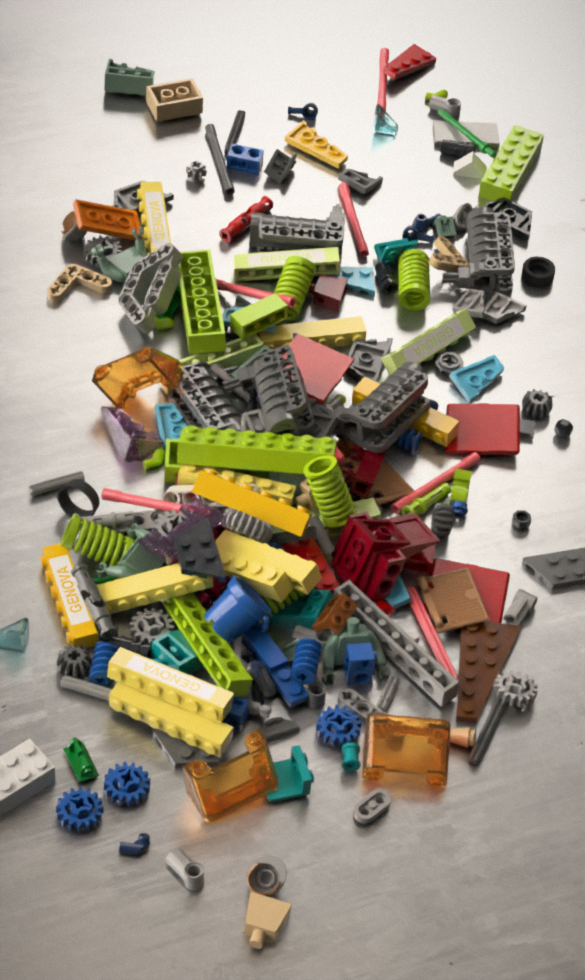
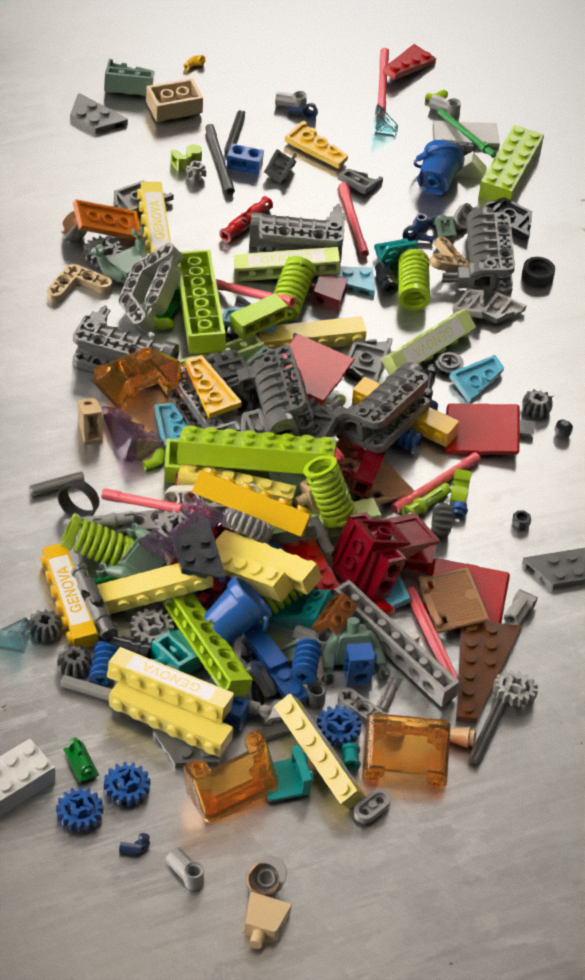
none -> dark grey gear [27,609,63,643]
none -> wing [70,93,128,133]
none -> dark grey piece [73,305,179,388]
none -> tan torso [77,398,103,443]
none -> lime leg [170,144,202,171]
none -> yellow arm [183,55,206,70]
none -> yellow wing [185,355,241,418]
none -> dark grey plate [204,349,248,381]
none -> light yellow brick [274,694,366,809]
none -> light grey piece [275,90,307,108]
none -> blue piece [413,140,465,195]
none -> black bar [422,364,437,399]

